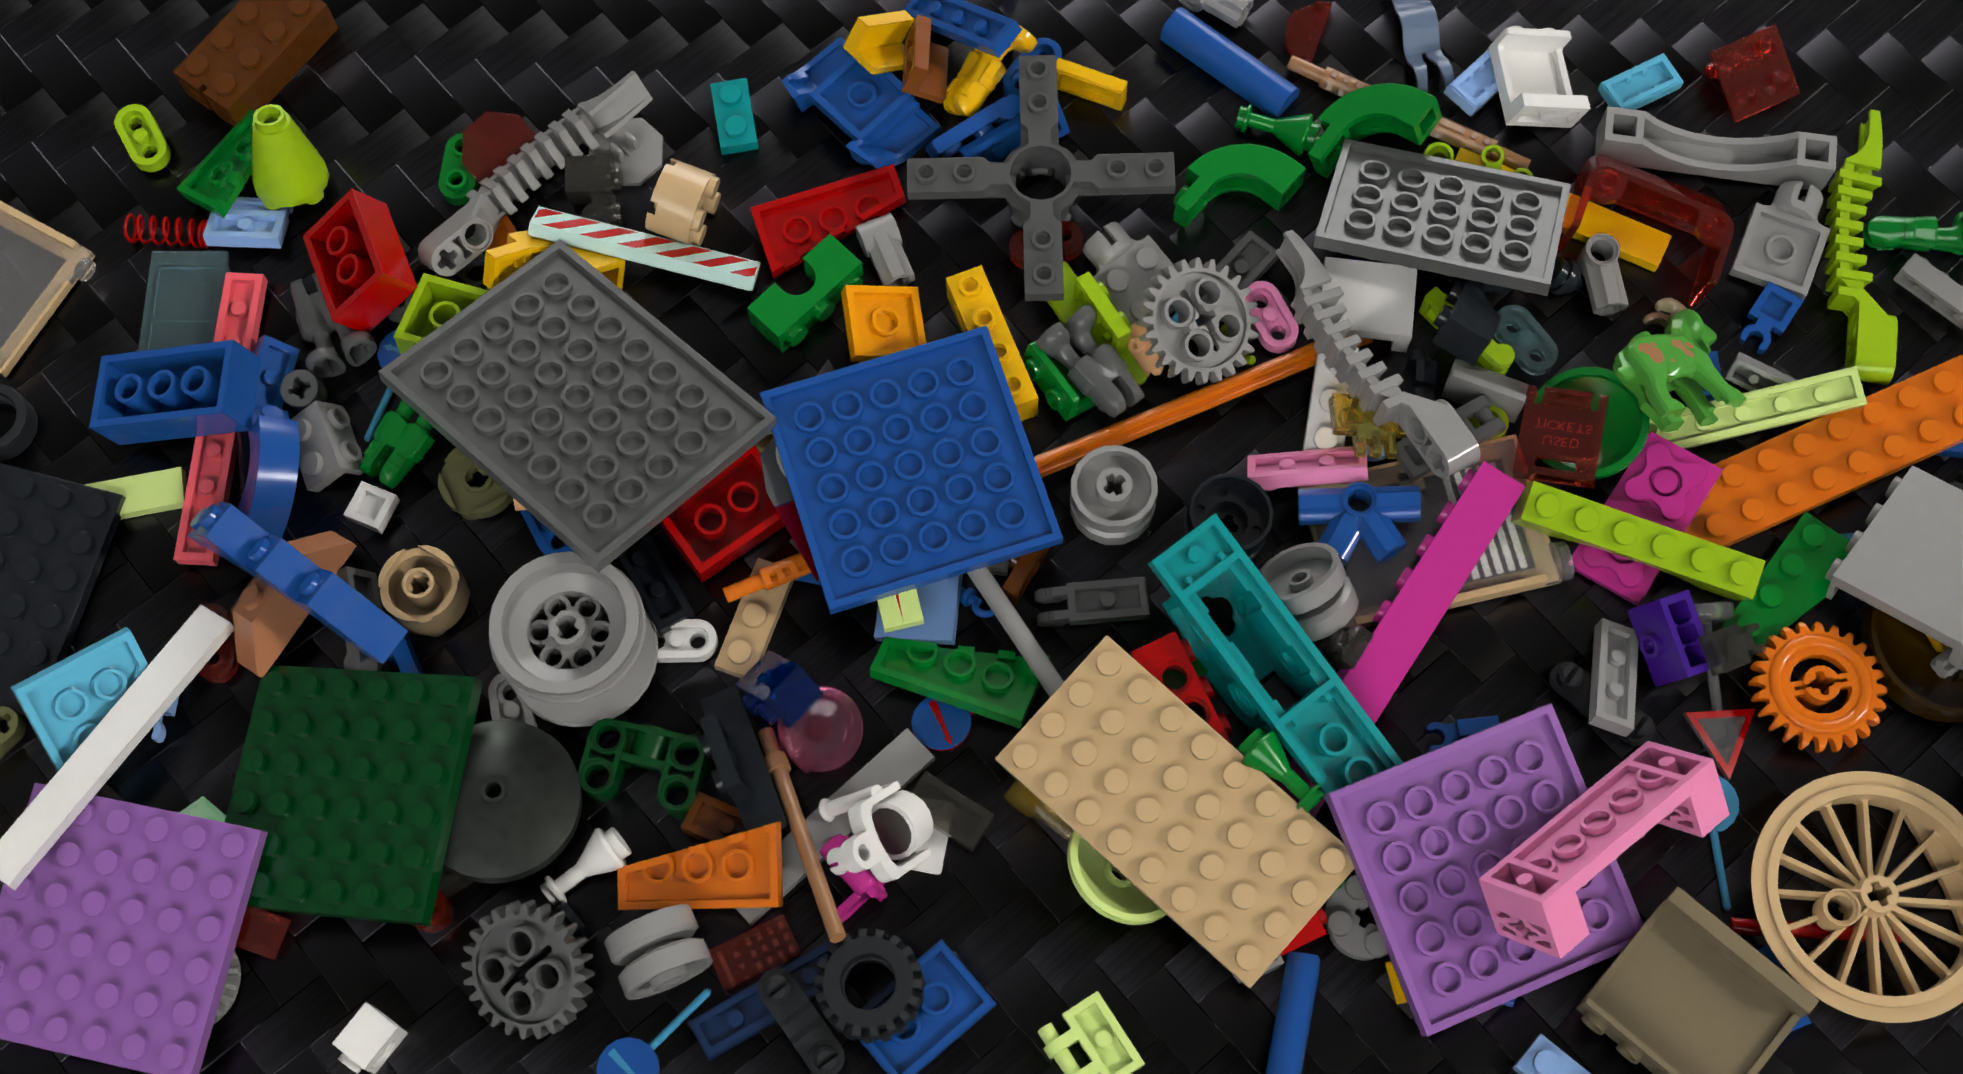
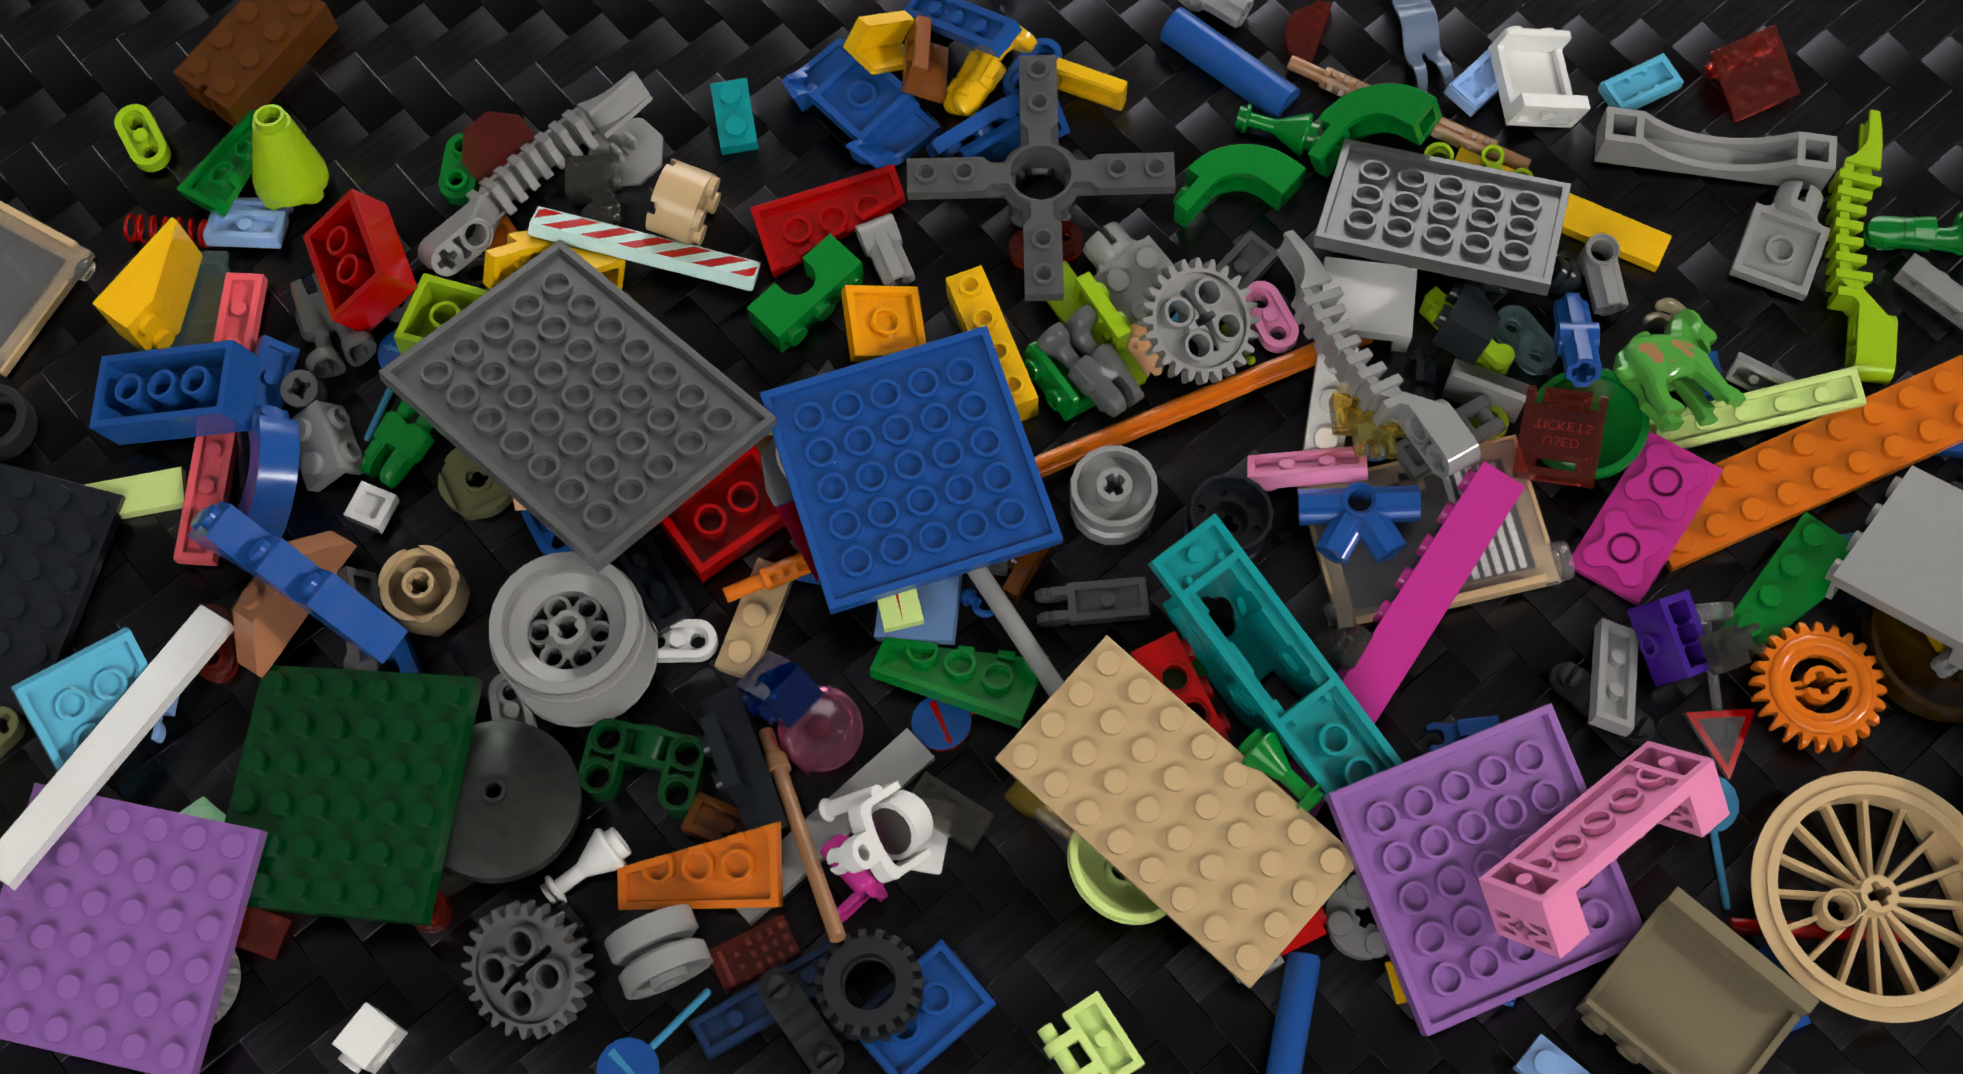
light grey wheel [1259,542,1359,642] -> none
lime arch [1510,481,1766,601] -> none
clear red windscreen [1557,155,1734,307] -> none
blue plate [1738,281,1804,355] -> none
none -> yellow slope [92,217,203,351]
none -> blue piece [1553,293,1602,387]

